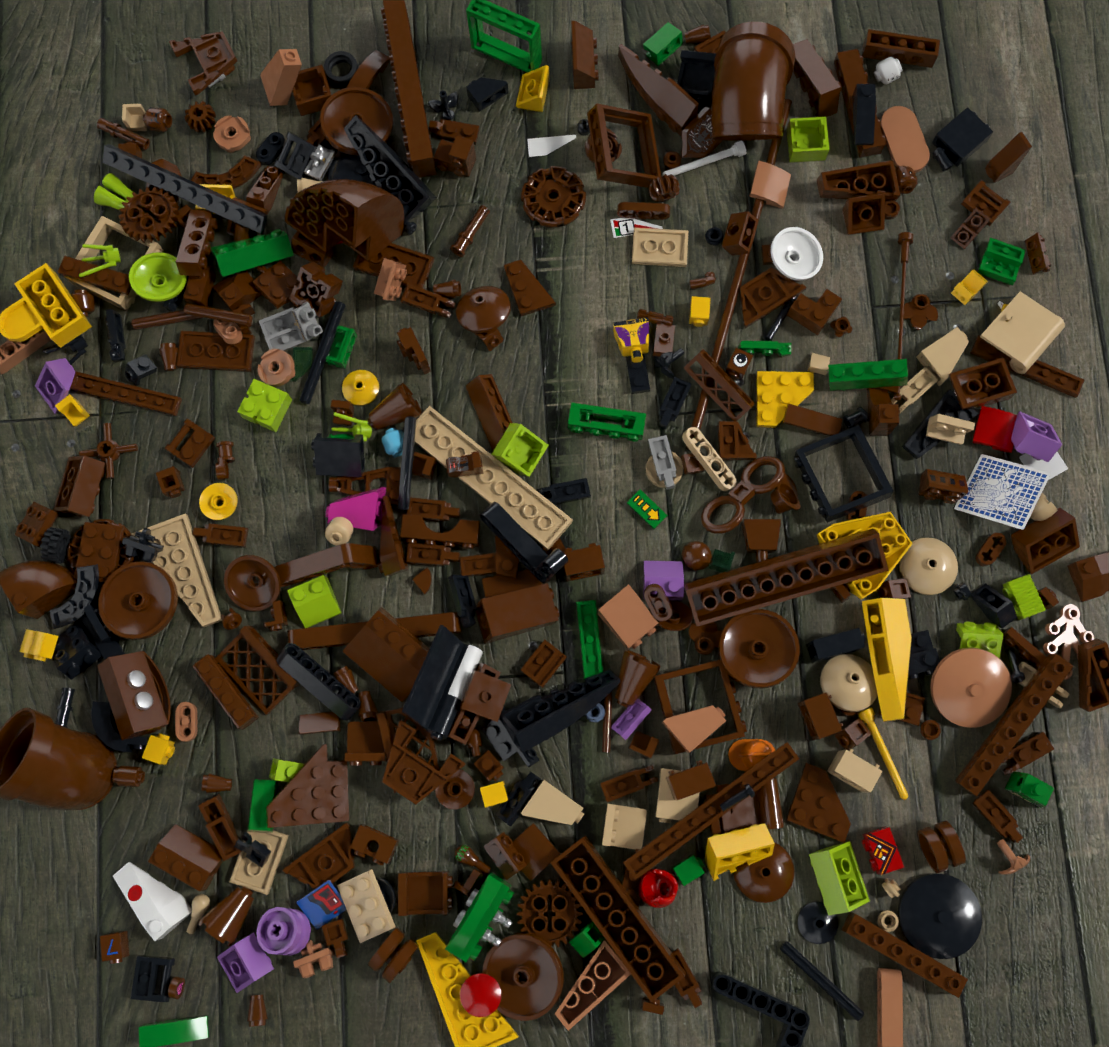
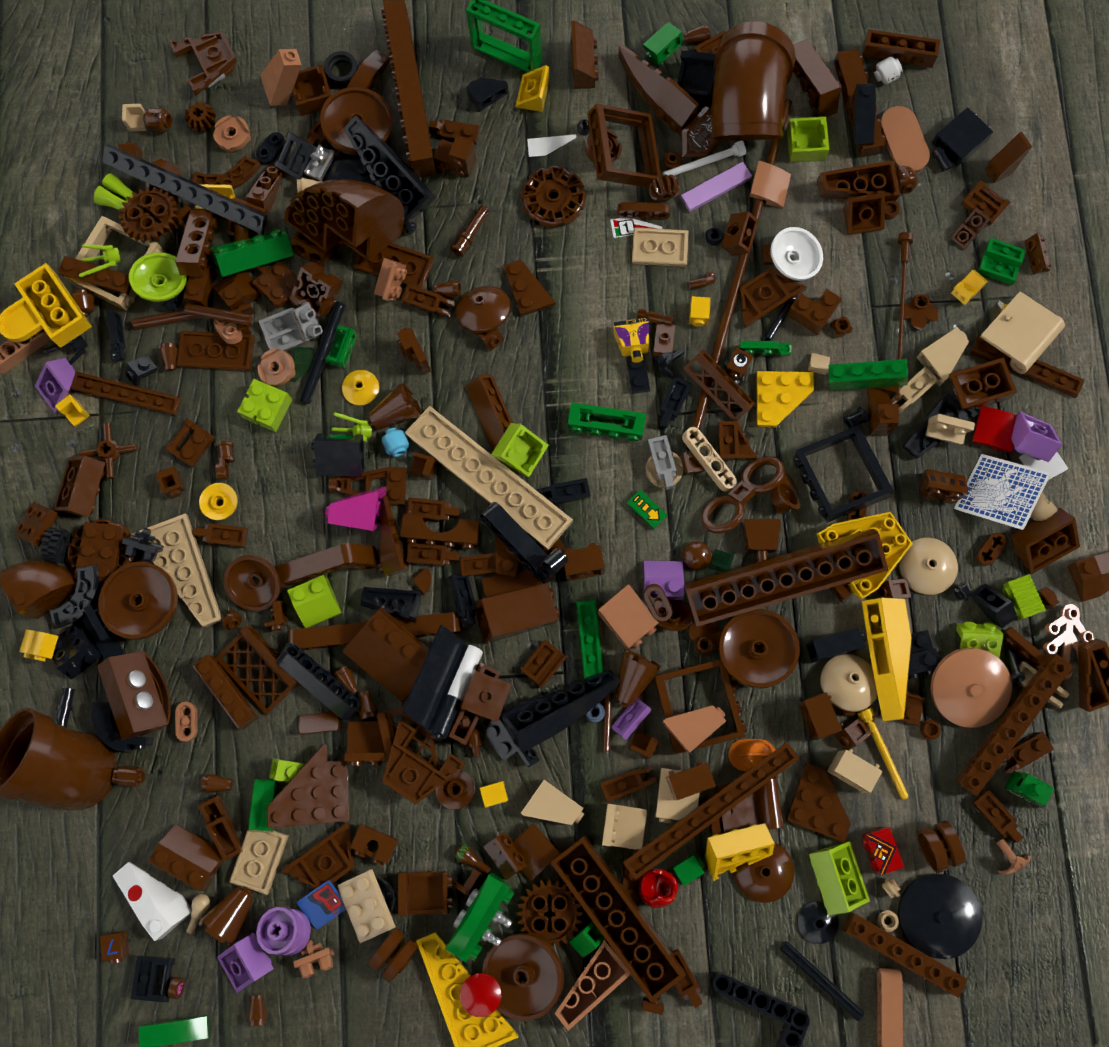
reddish brown pin [97,118,150,150] -> none
yellow brick [142,733,175,765] -> none
black plate [234,832,271,868] -> none
reddish brown plate [322,919,348,958] -> none
tan head [325,517,353,546] -> none
reddish brown bracket [331,400,354,426] -> none
black axle [398,416,416,511] -> none
black plant [428,90,458,120] -> none
reddish brown leg [446,451,484,477] -> none
reddish brown bracket [474,750,504,782] -> none
black hinge [495,771,541,826] -> none
black piece [719,783,755,812] -> none
reddish brown tile [782,404,843,436] -> none
none -> black wing [360,587,422,623]
none -> lavender tile [680,162,752,212]

